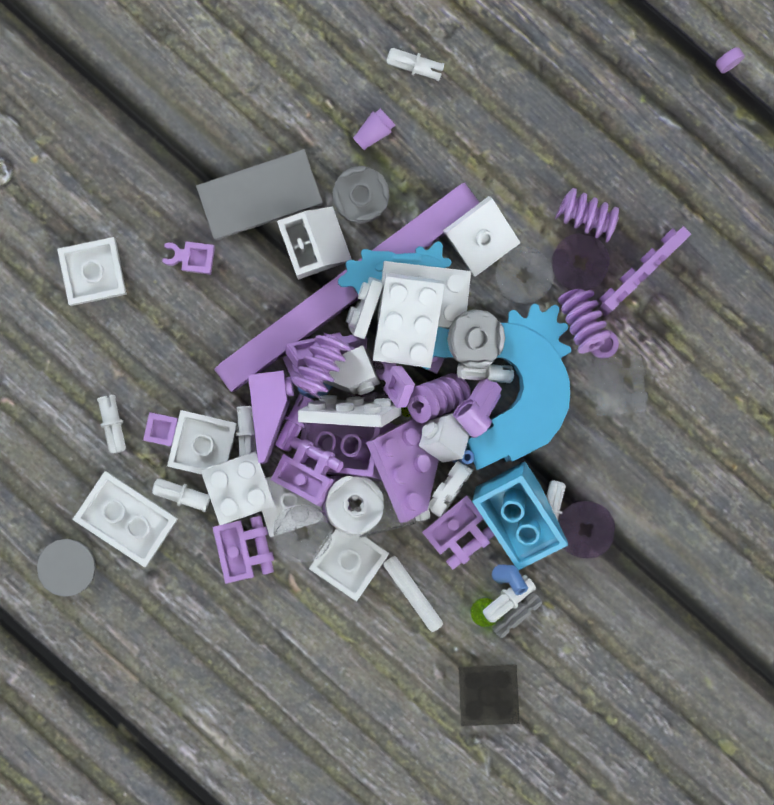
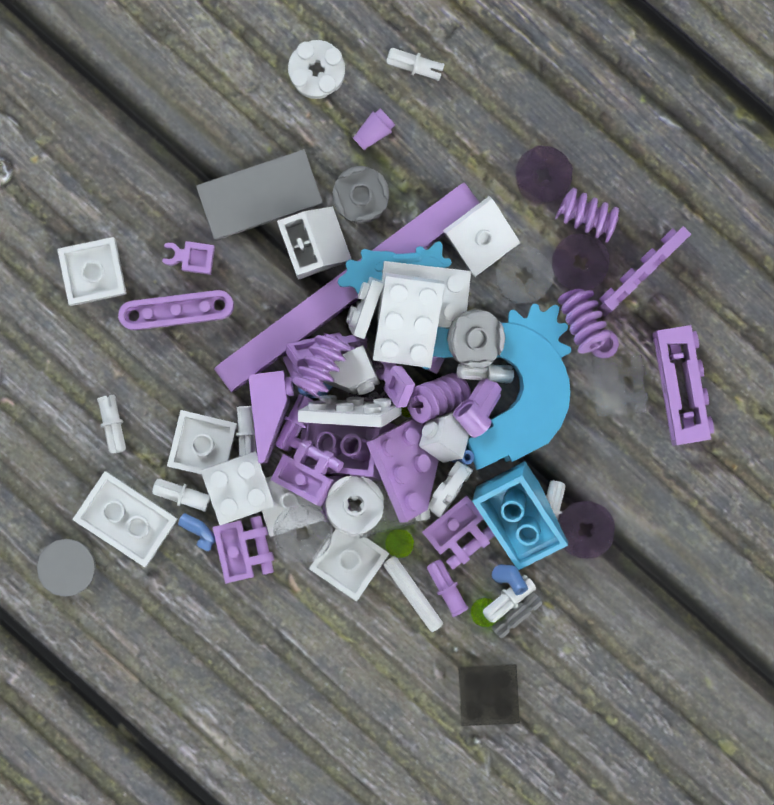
lavender plate [143,412,178,447] -> none
lavender tile [716,47,745,74] -> none
none -> lavender plate [118,290,234,330]
none -> medium blue arm [178,513,216,551]
none -> white plate [288,40,345,99]
none -> clear neon green tile [385,529,414,558]
none -> lavender axle [427,560,469,617]
none -> clear purple plate [515,145,573,204]
none -> lavender brick [652,325,714,446]

